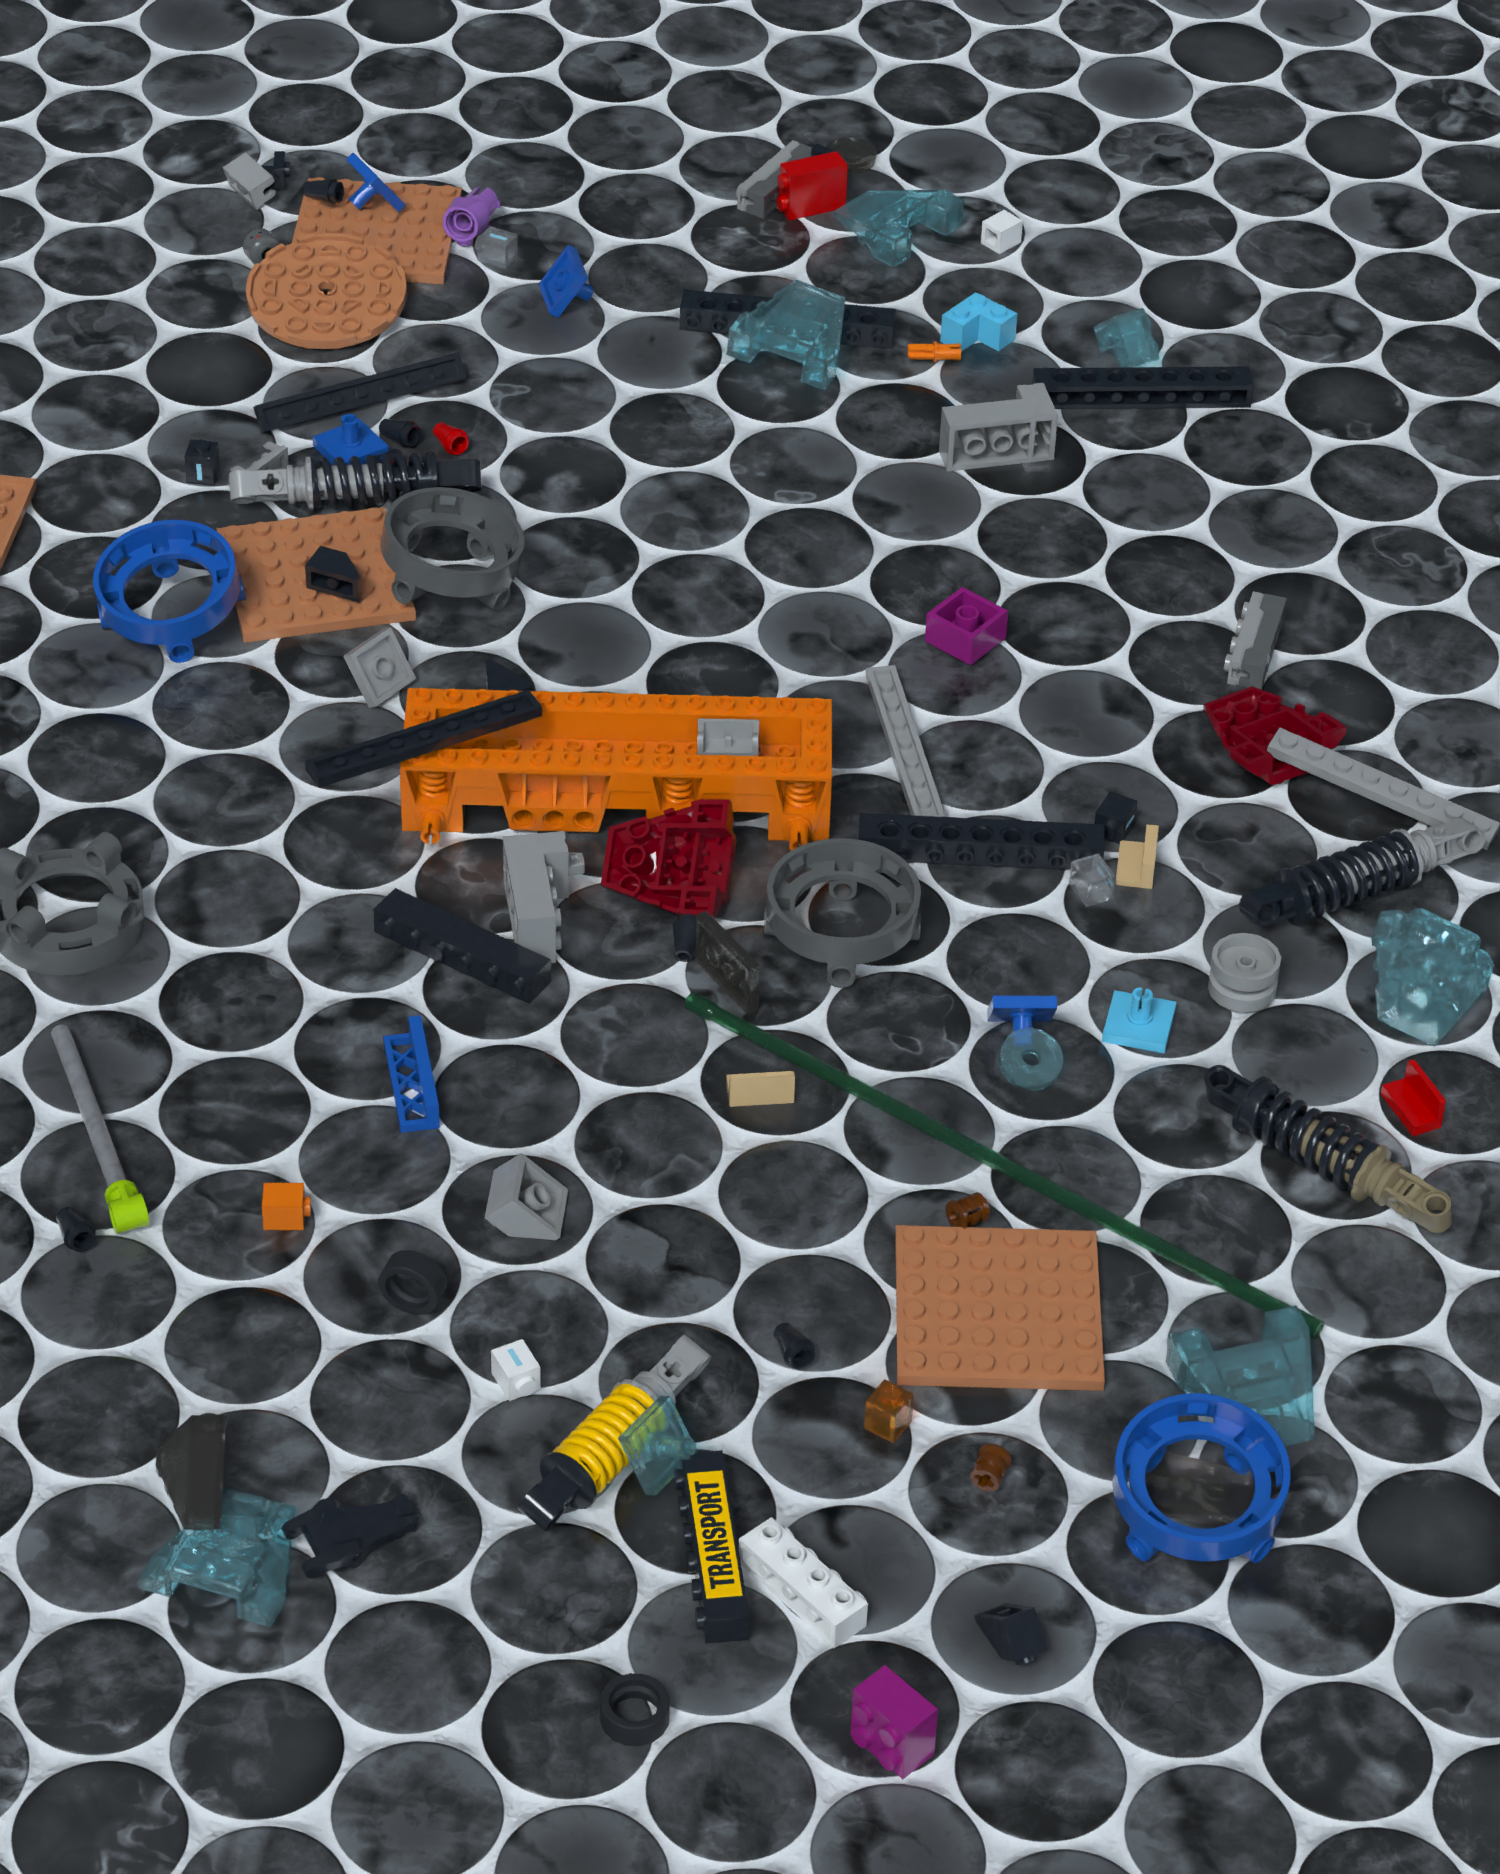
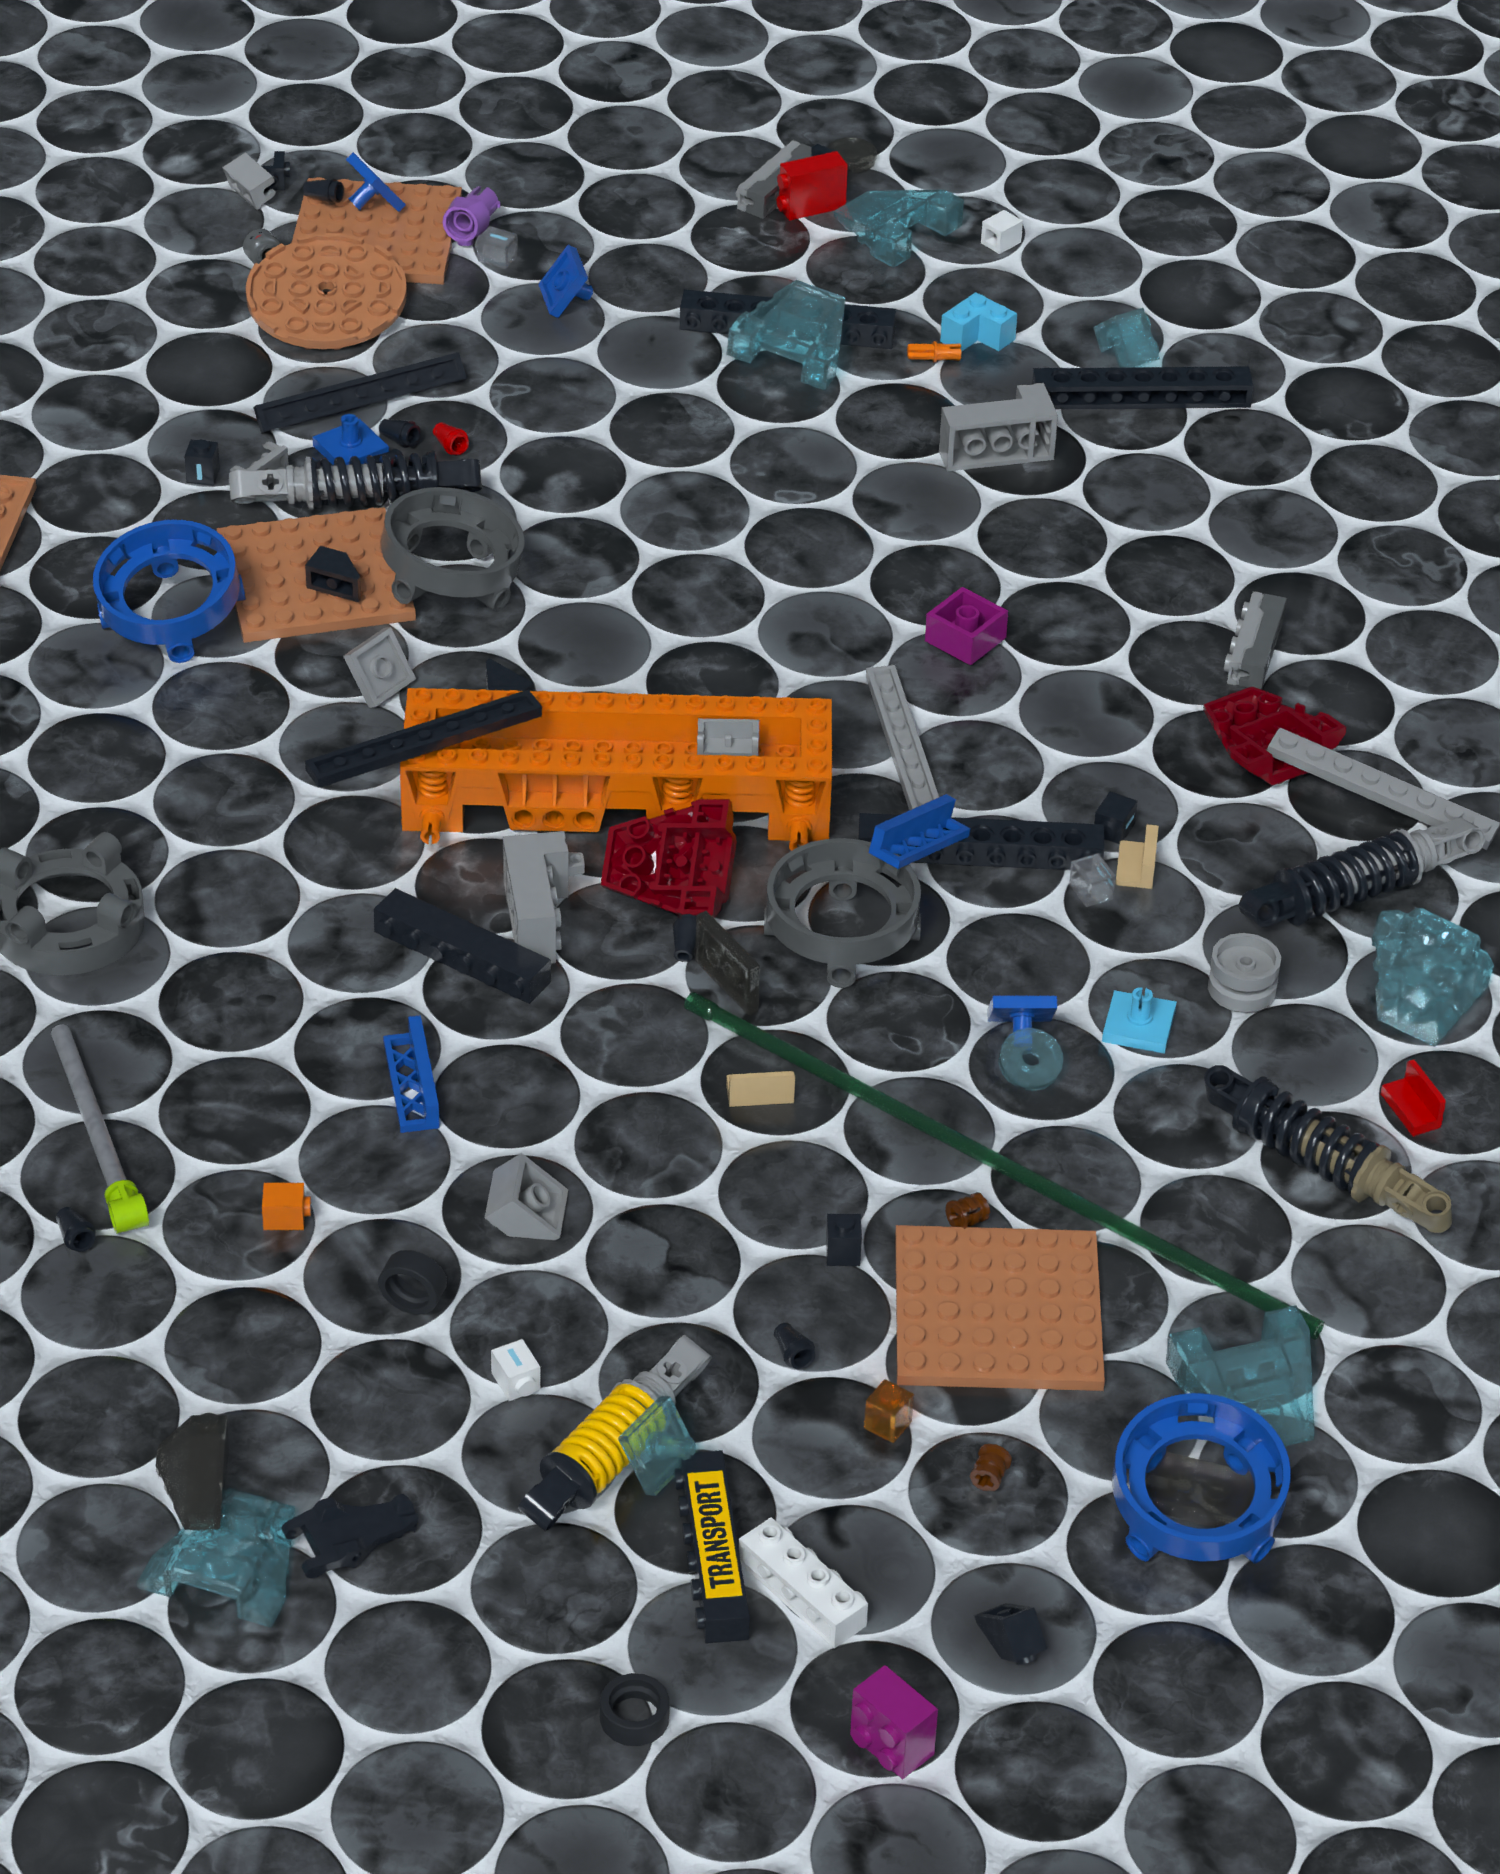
none -> black brick [826,1214,862,1266]
none -> blue fence [868,794,970,869]

